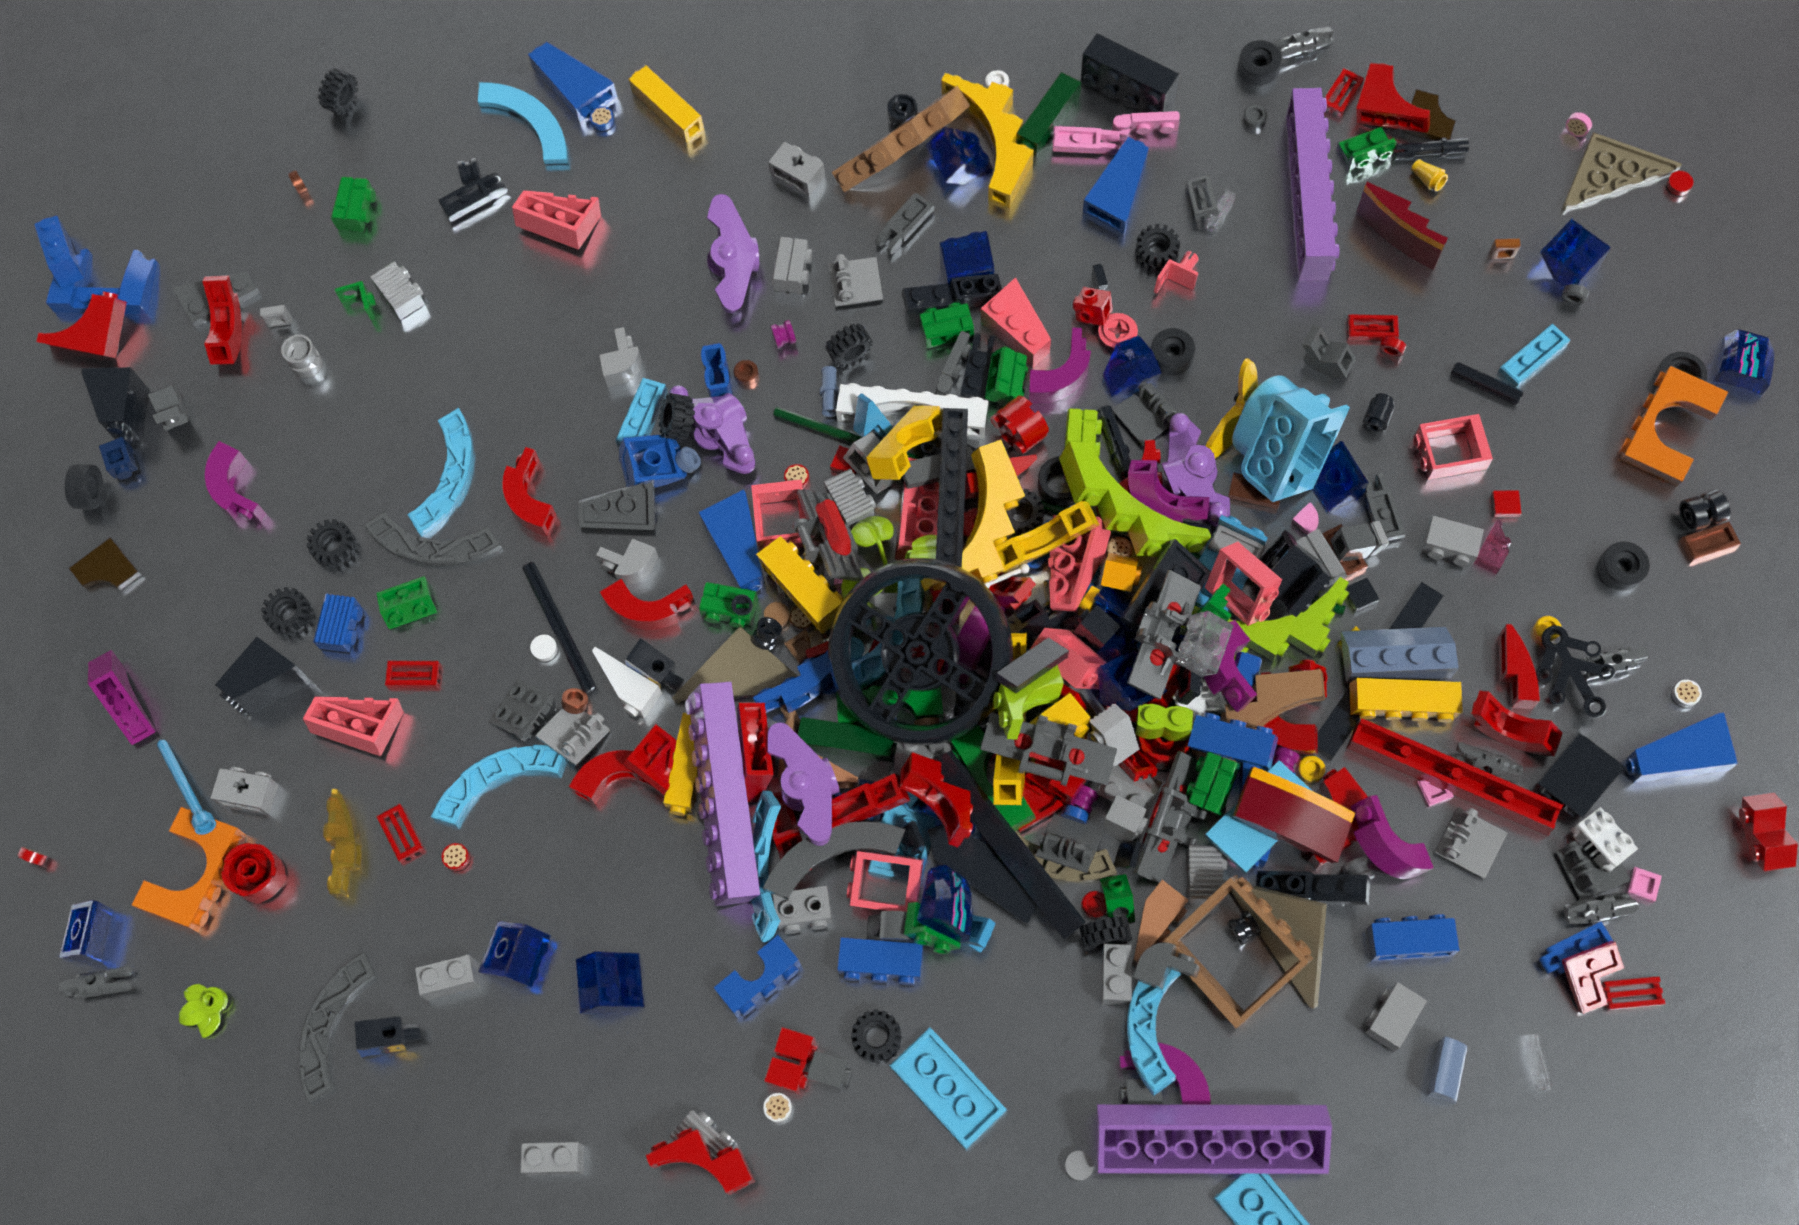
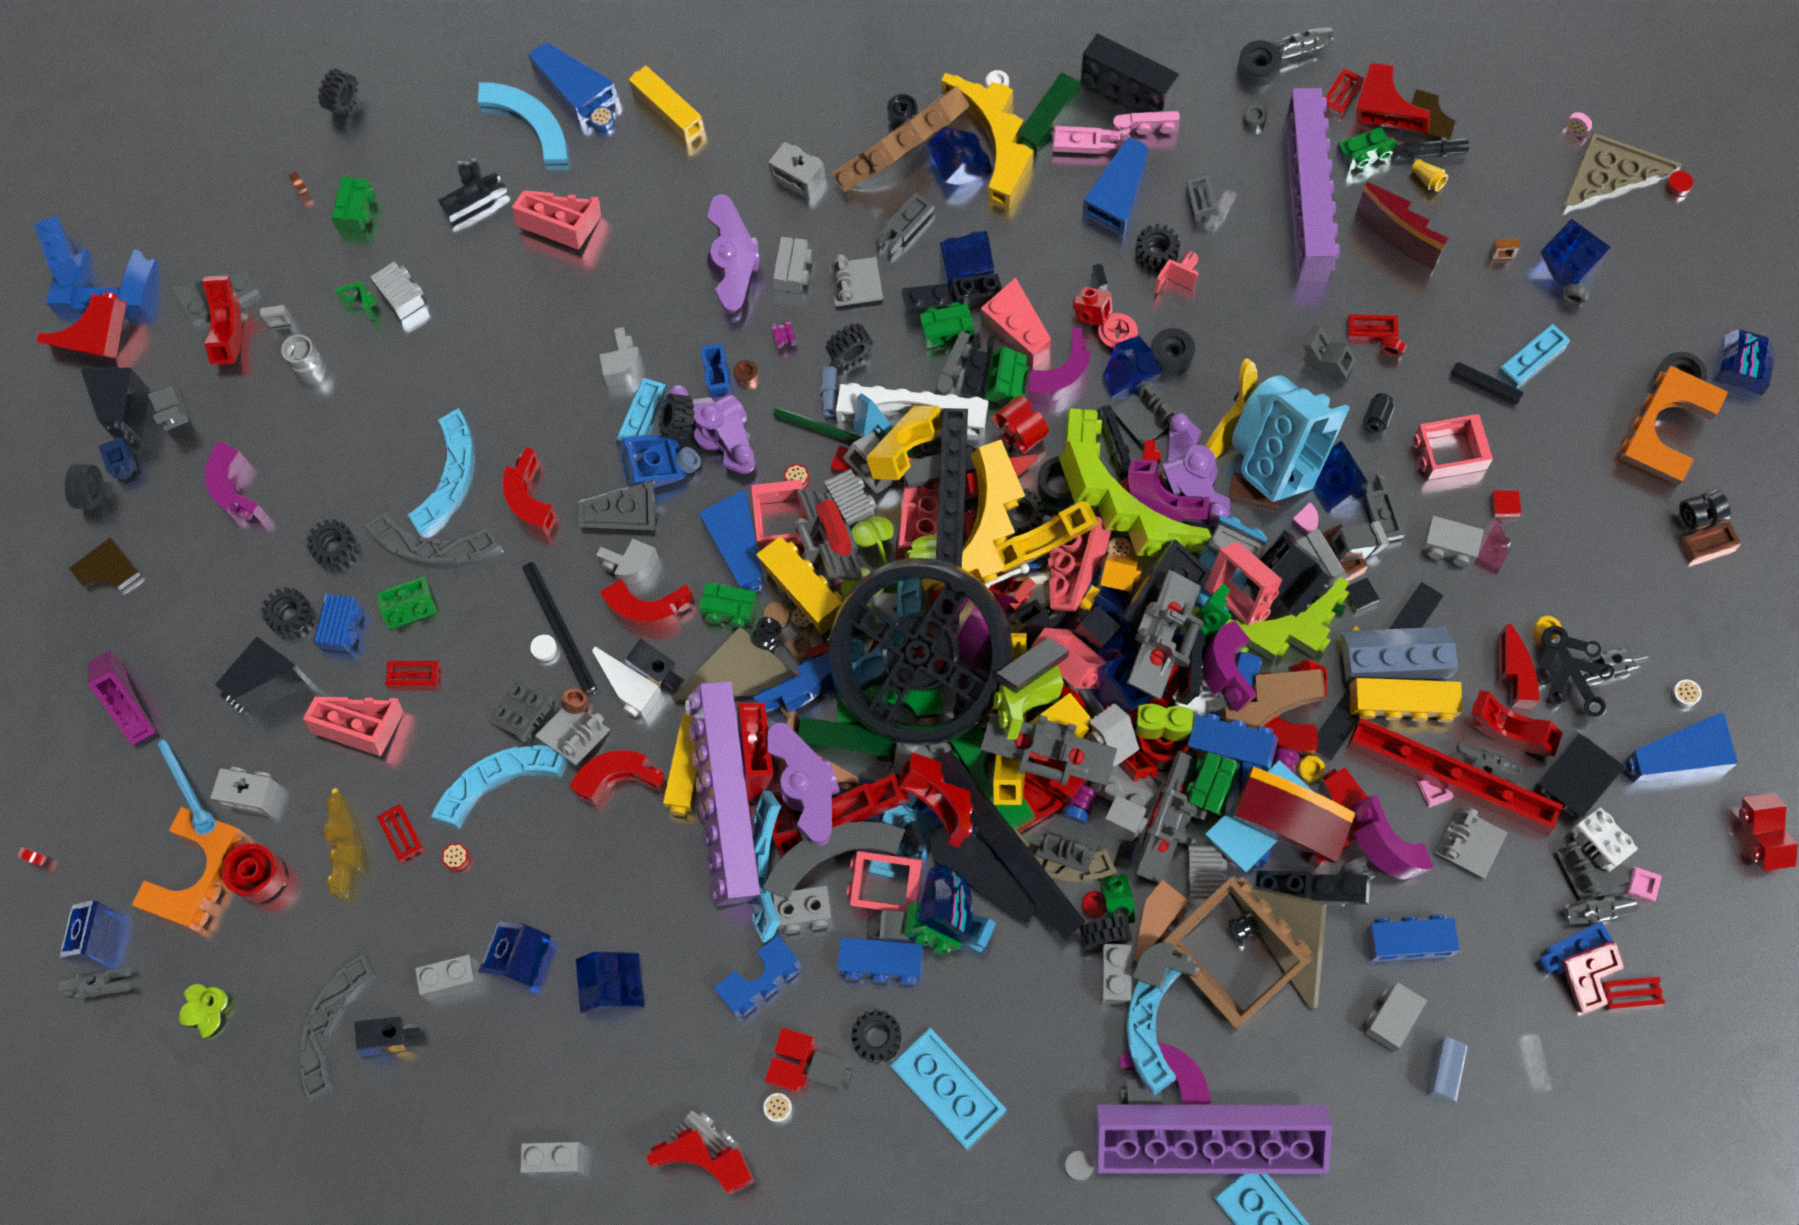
red wing [623,724,677,795] -> none
black hinge [731,595,753,616] -> none
clear brick [1176,611,1234,677] -> none
black tyre [1597,541,1650,591] -> none

